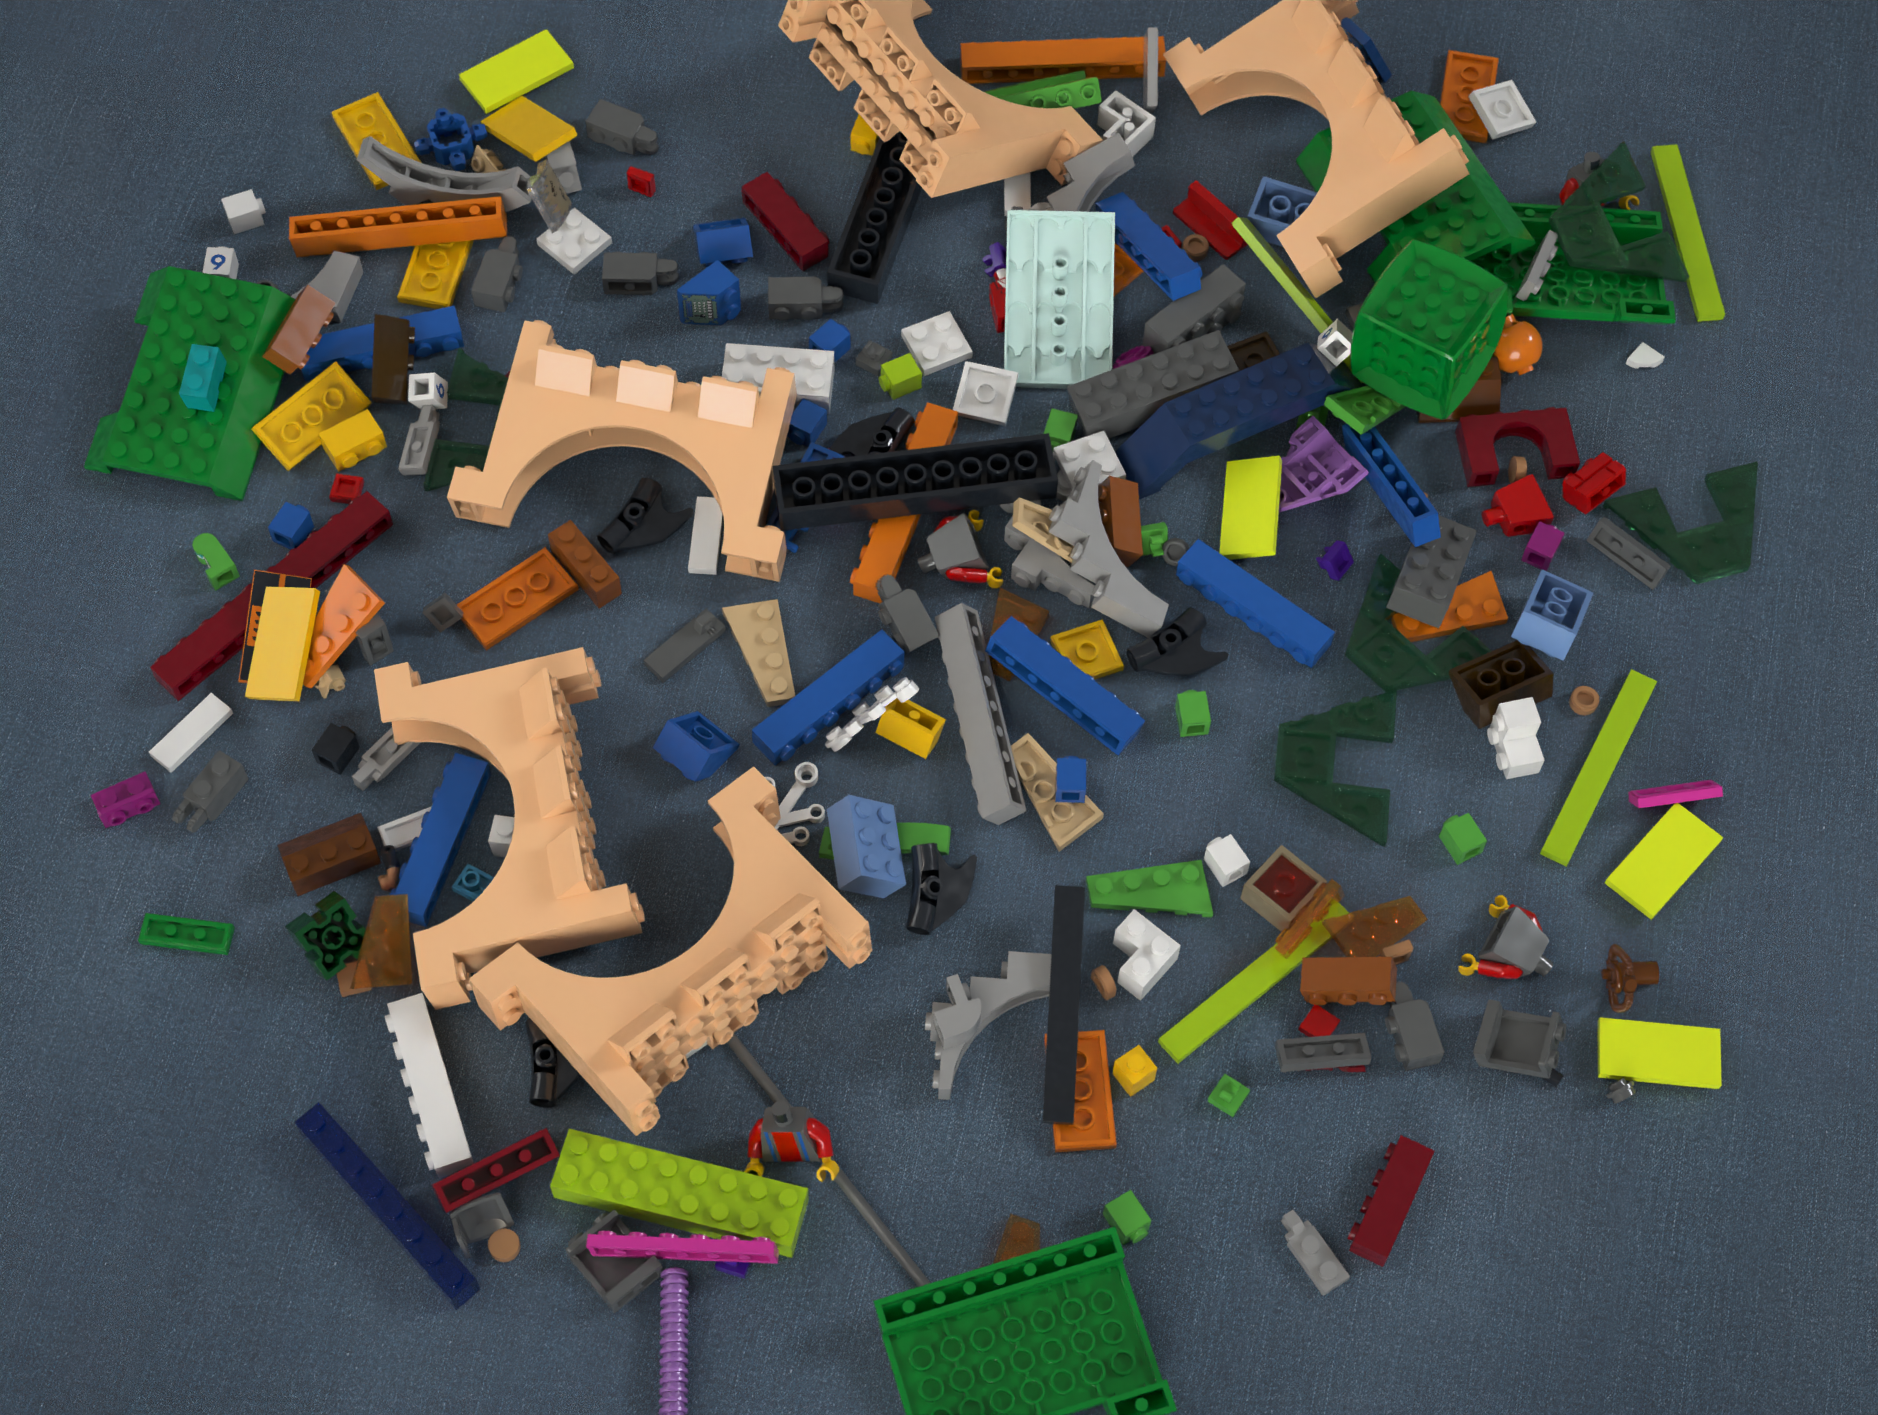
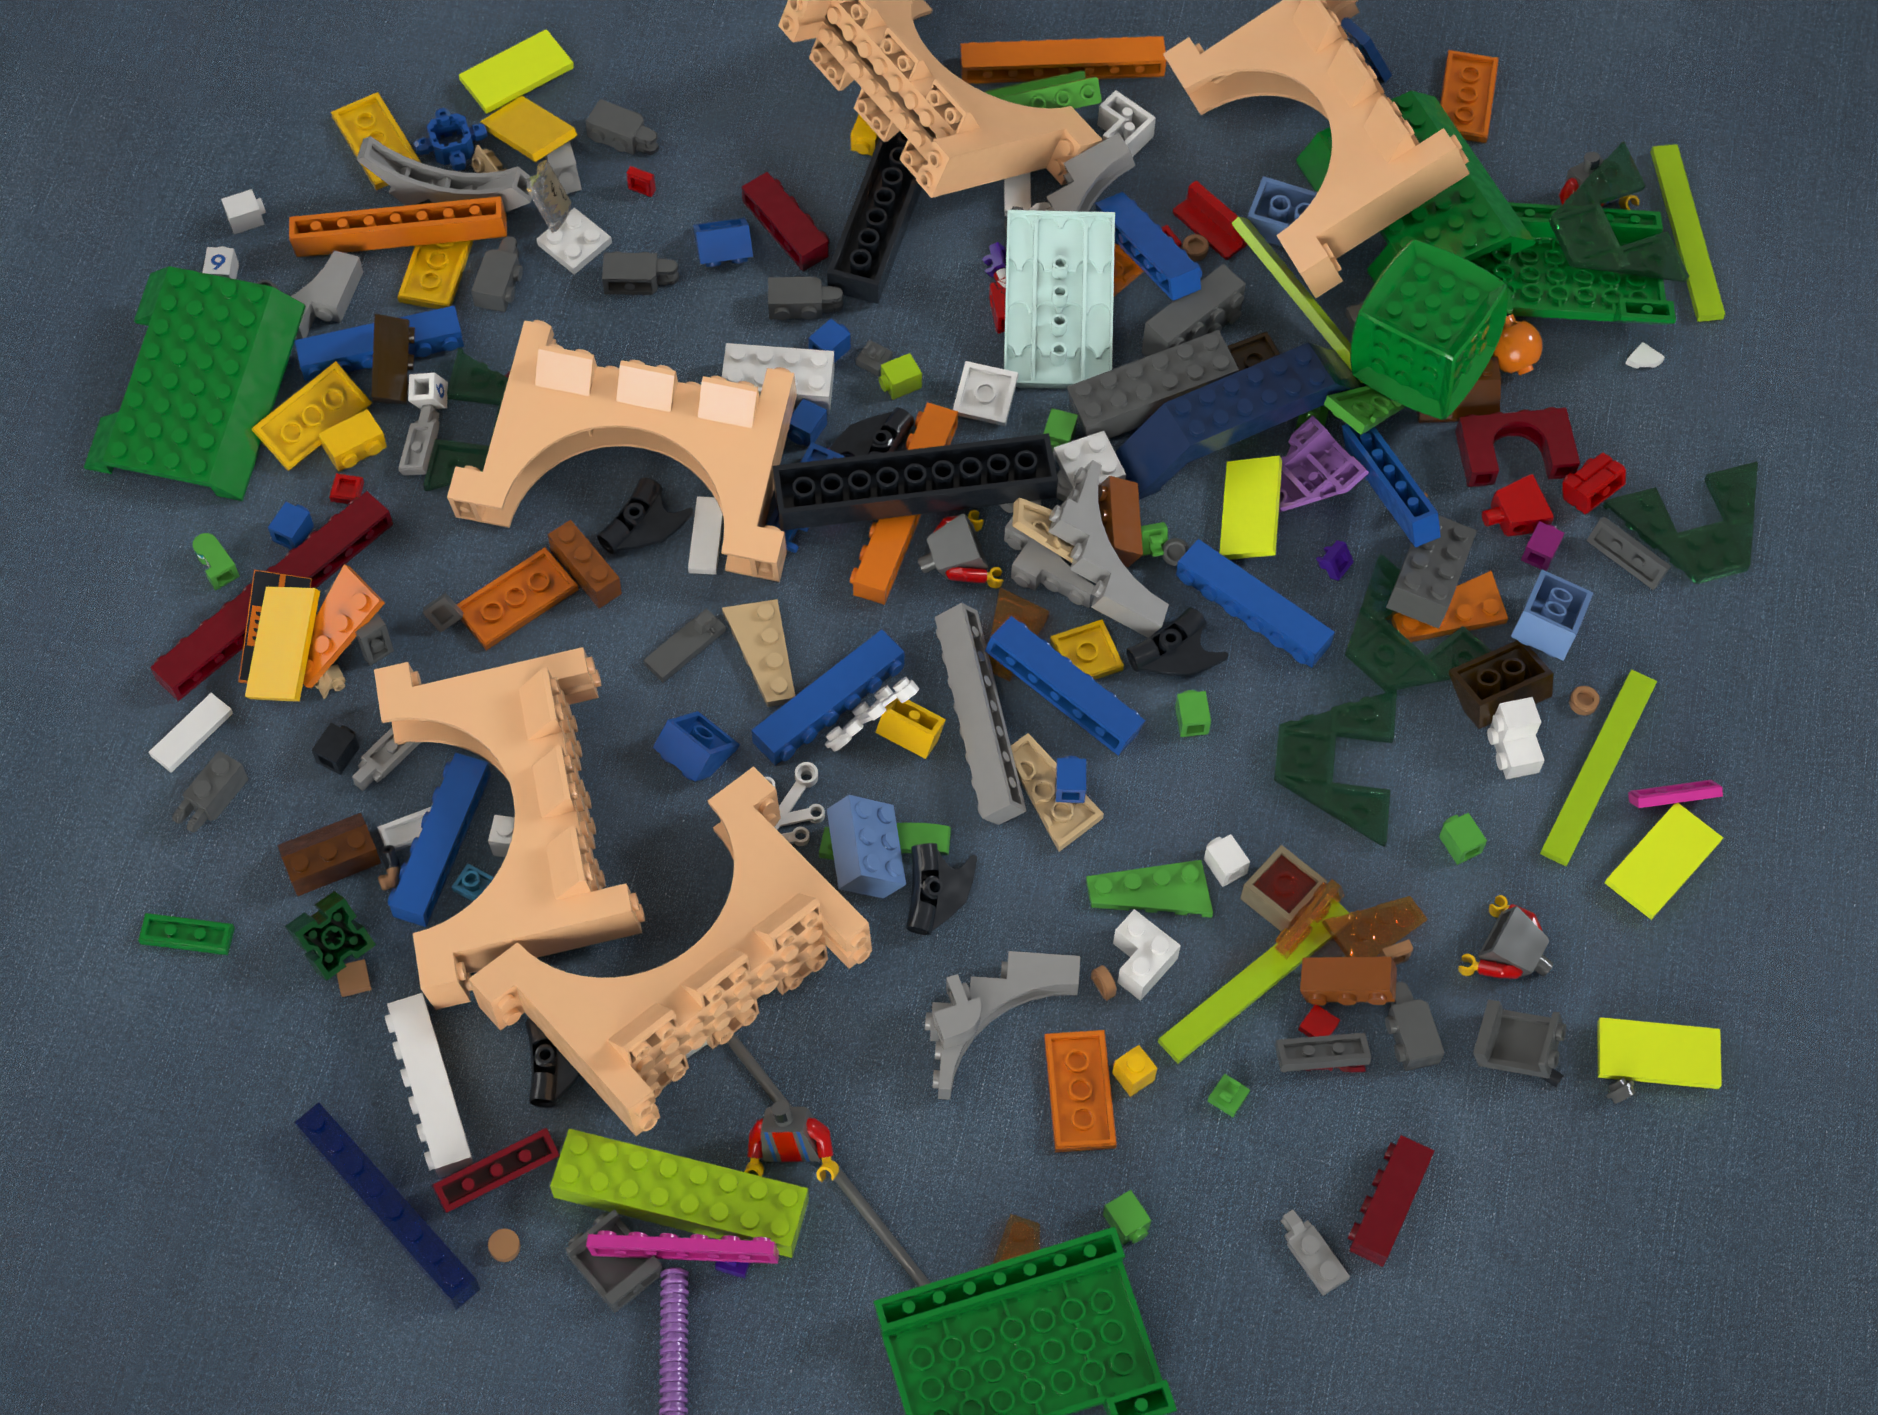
magenta bracket [90,771,160,828] -> none
teal brick [179,344,227,412] -> none
dark orange brick [262,285,335,374] -> none
clear orange wing [350,894,412,989] -> none
dark grey piece [449,1192,515,1259] -> none
blue slope [677,260,741,325] -> none
dark grey hinge [875,574,939,655] -> none
white plate [901,311,973,376] -> none
black tile [1042,885,1085,1125] -> none
magenta gear [1112,346,1154,369] -> none
light grey tile [1143,28,1158,115] -> none
white brick [1317,319,1353,367] -> none
white plate [1468,80,1536,139] -> none
medium nougat tile [1508,456,1527,483] -> none
light grey tile [1516,230,1558,301] -> none
reddish brown piece [1601,944,1659,1013] -> none

